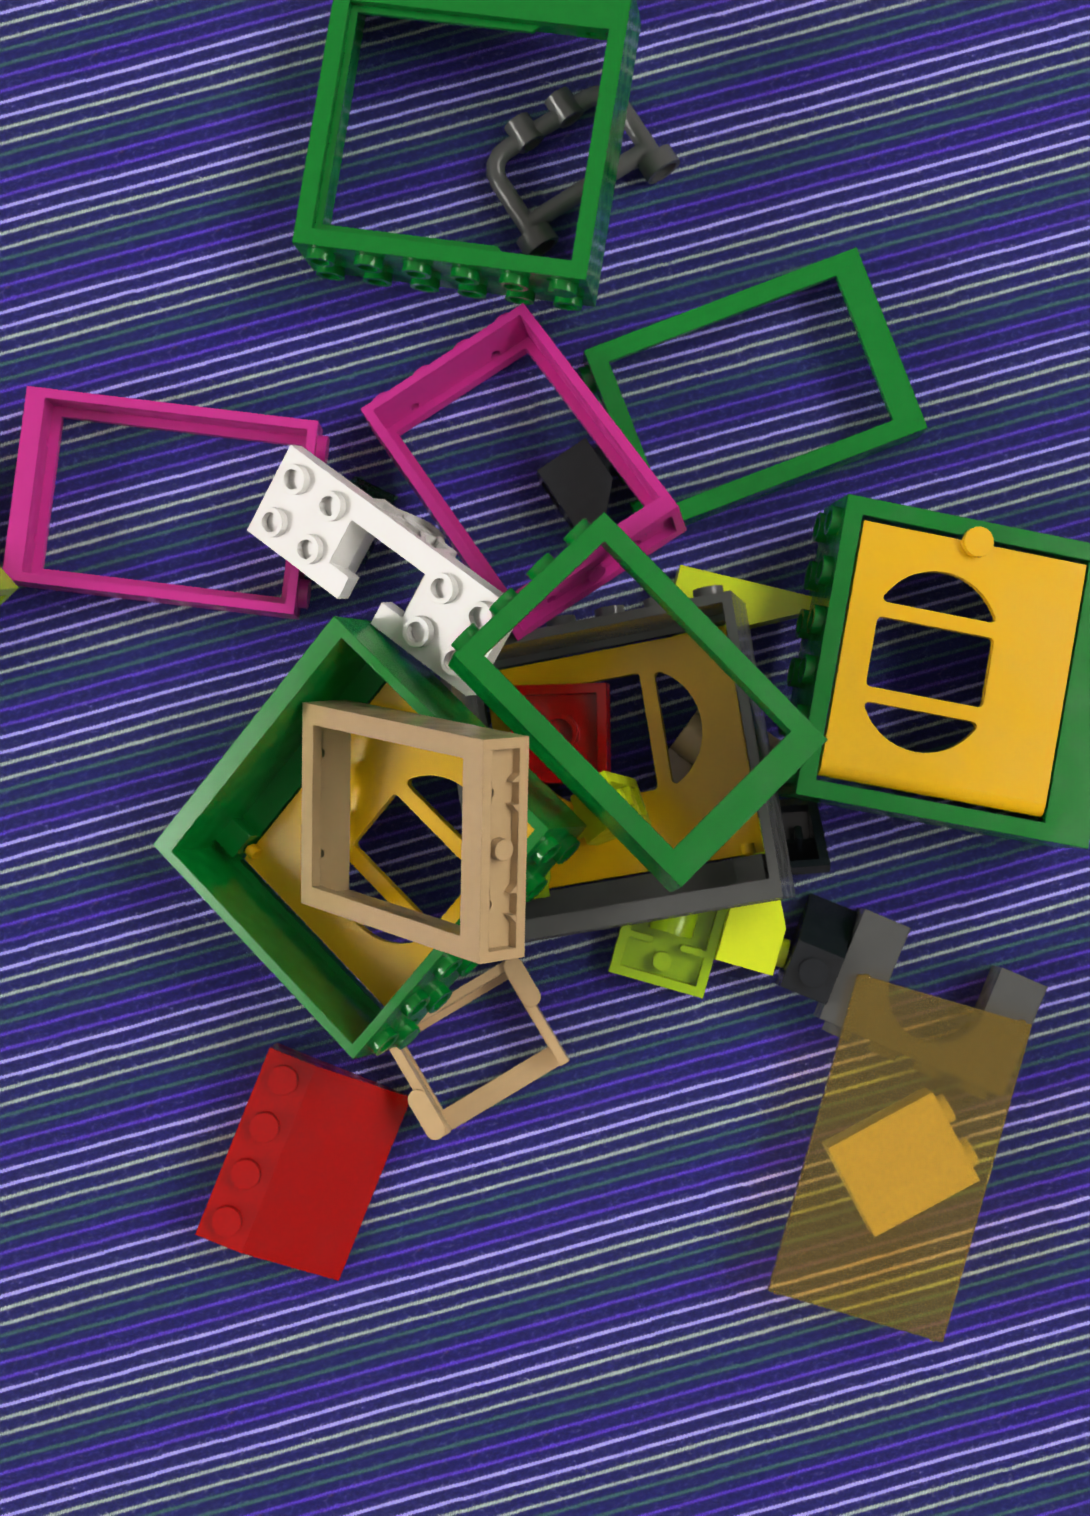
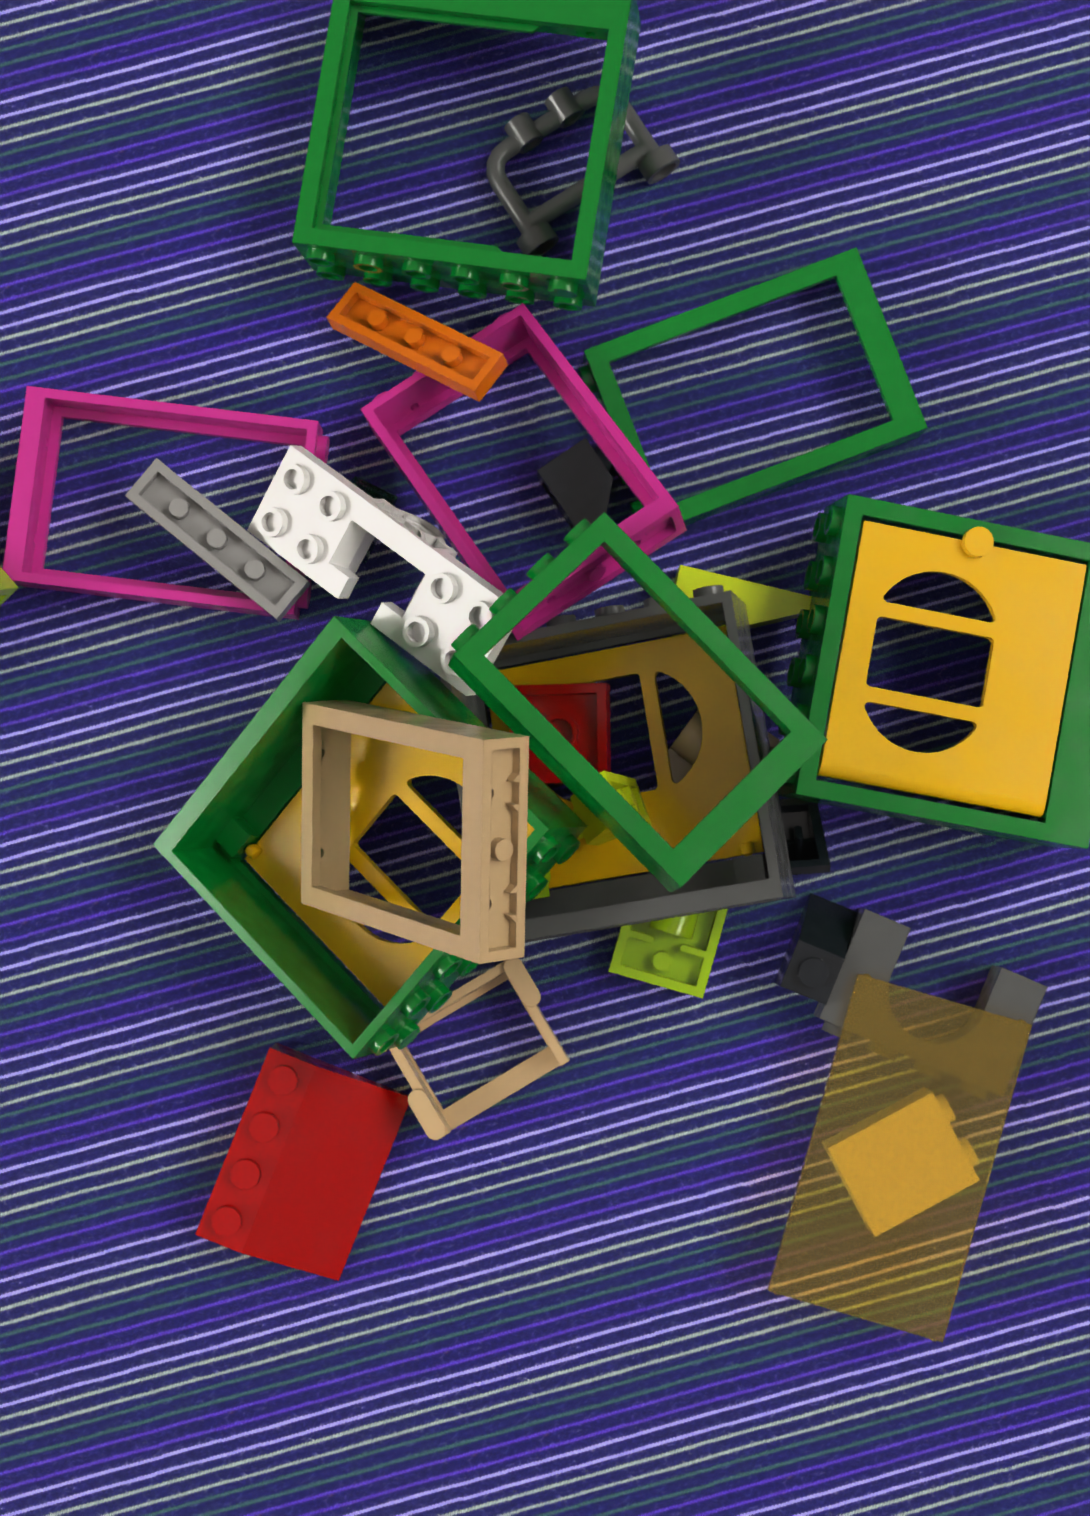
neon yellow slope [714,818,791,976] -> none
none -> light grey plate [125,458,311,622]
none -> orange plate [326,282,508,402]

